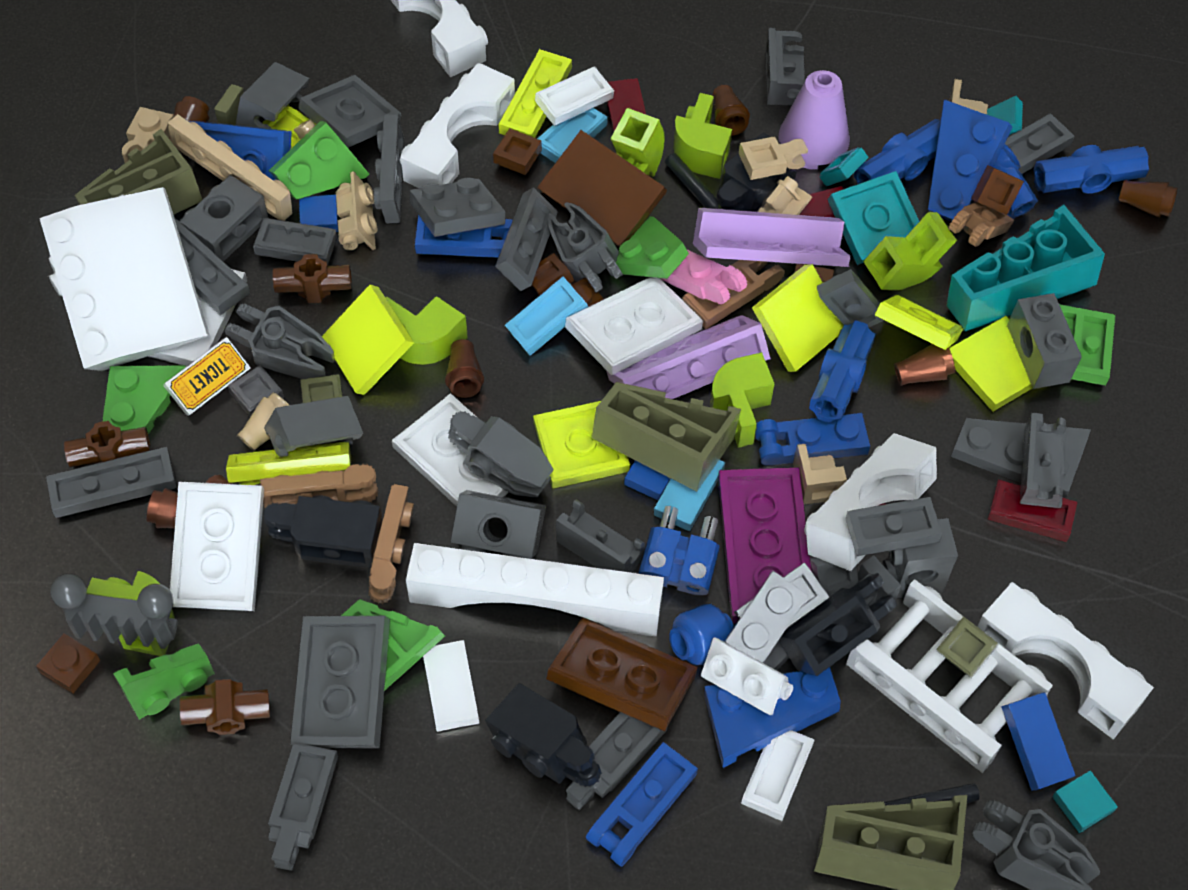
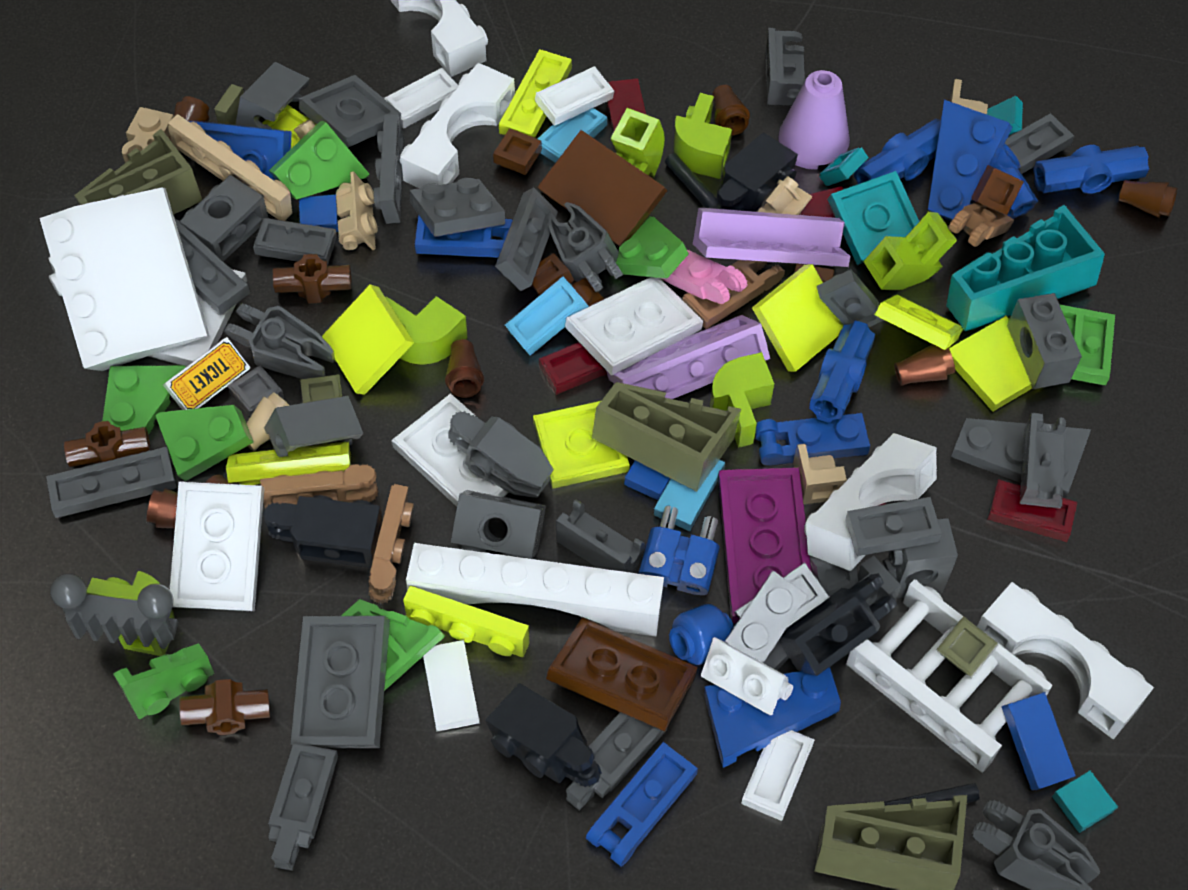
reddish brown plate [36,633,101,694] -> none
tan plate [739,137,808,180] -> none
none -> bright green wing [155,405,254,481]
none -> white tile [384,68,458,129]
none -> neon yellow plate [403,586,529,657]
none -> dark red tile [539,342,607,395]

